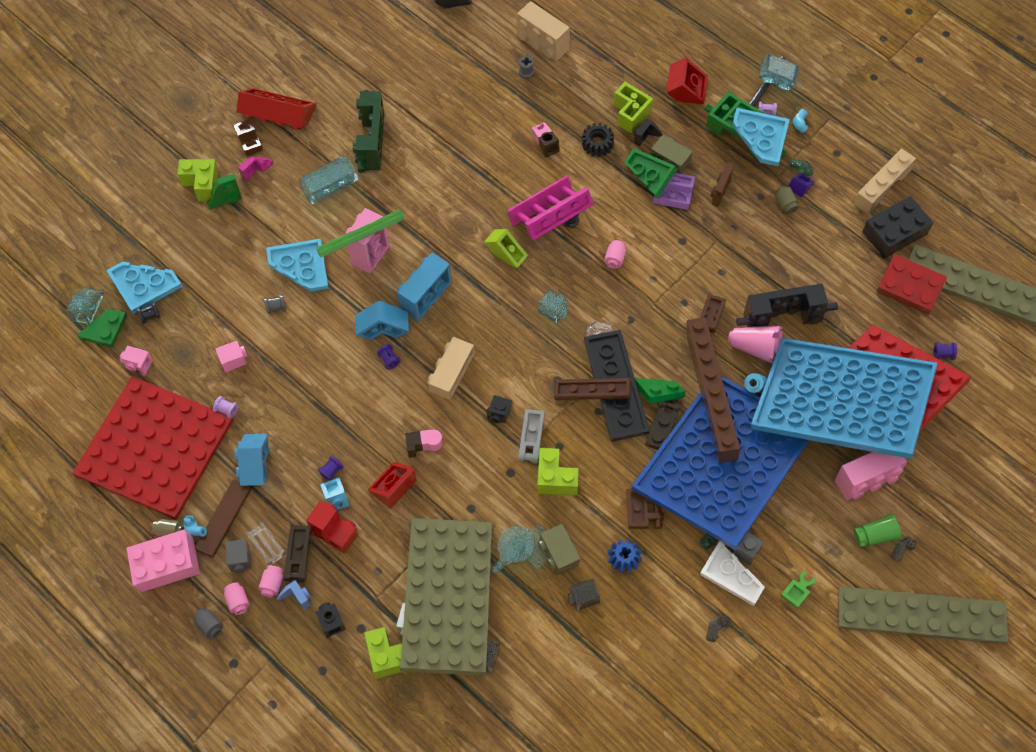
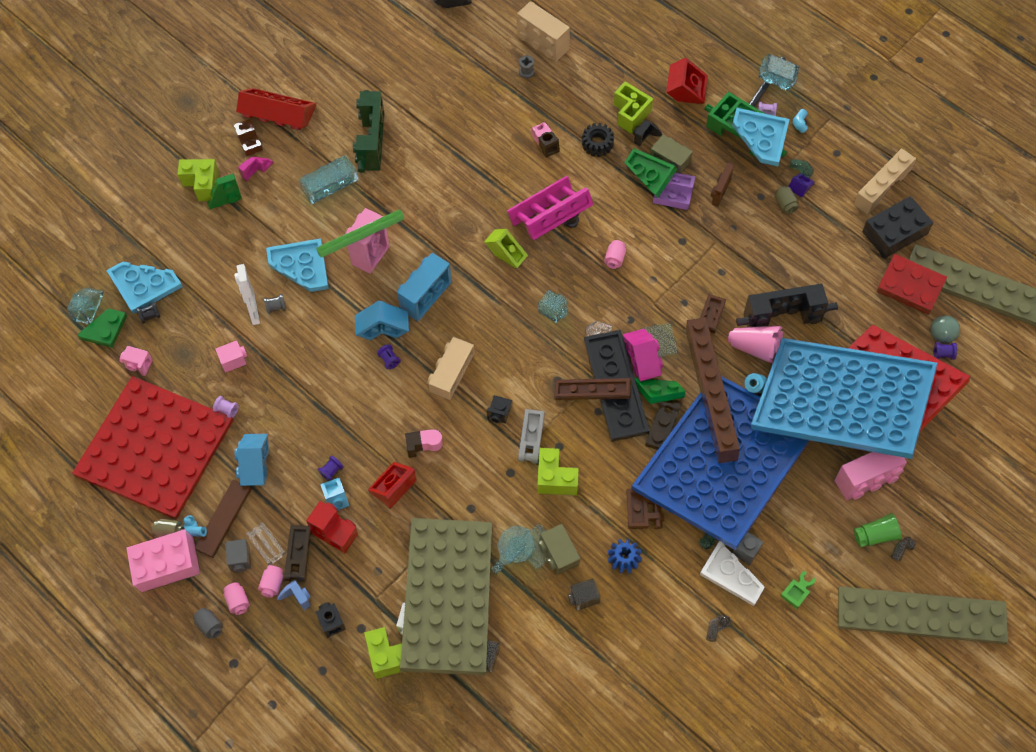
none -> white wing [235,264,260,325]
none -> dark pink brick [623,329,663,381]
none -> clear light blue piece [640,323,678,358]
none -> sand green hair [930,315,960,343]

